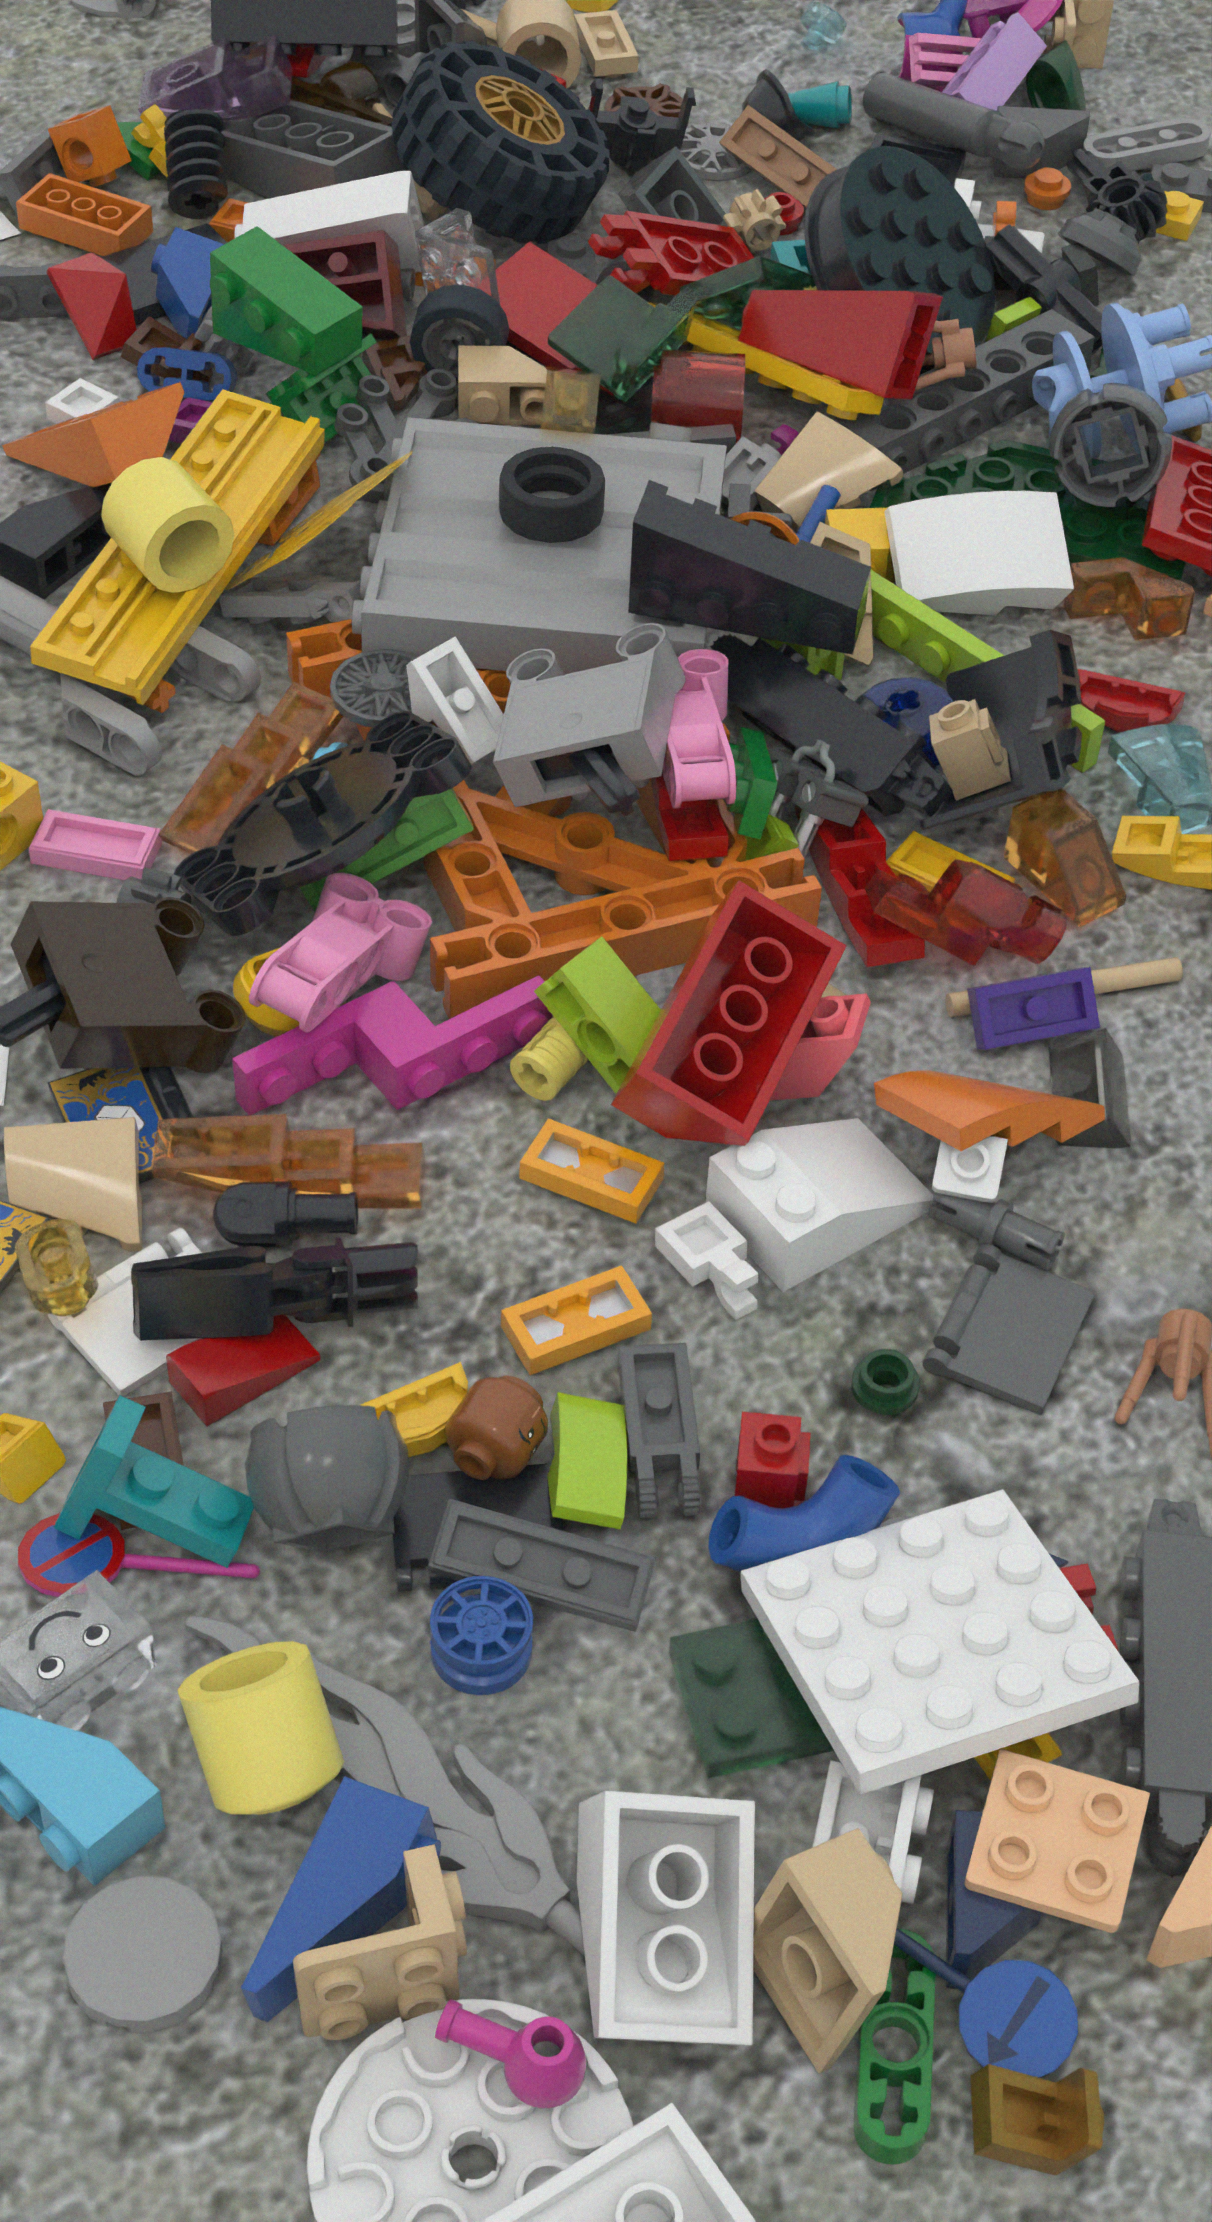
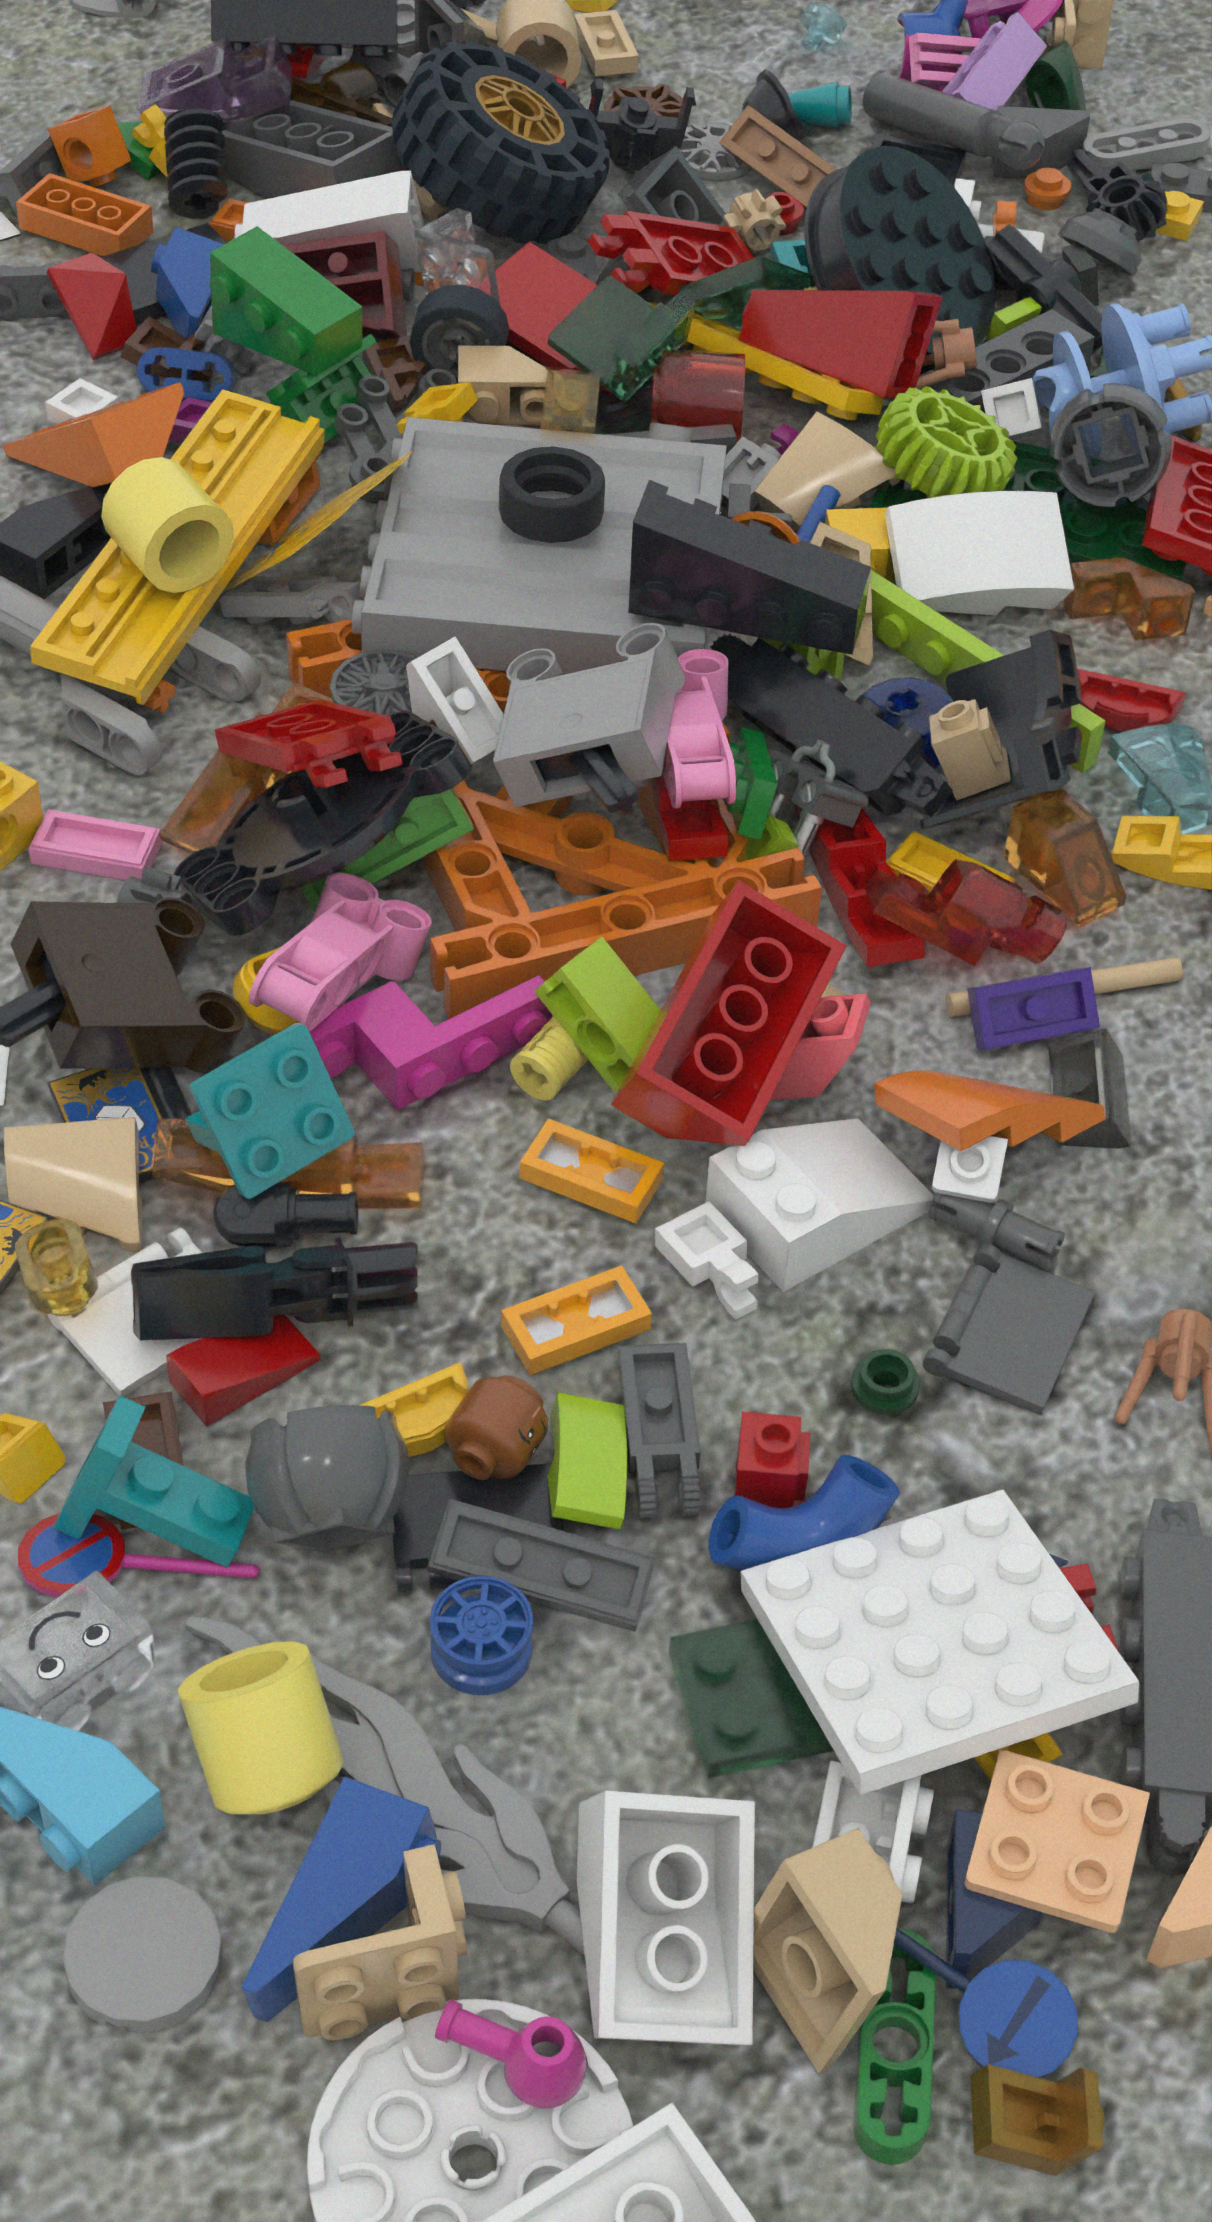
none -> teal bracket [185,1023,355,1199]
none -> red tile [214,699,403,788]
none -> yellow plate [396,382,478,434]
none -> lime gear [875,386,1018,498]
none -> white tile [981,378,1044,440]

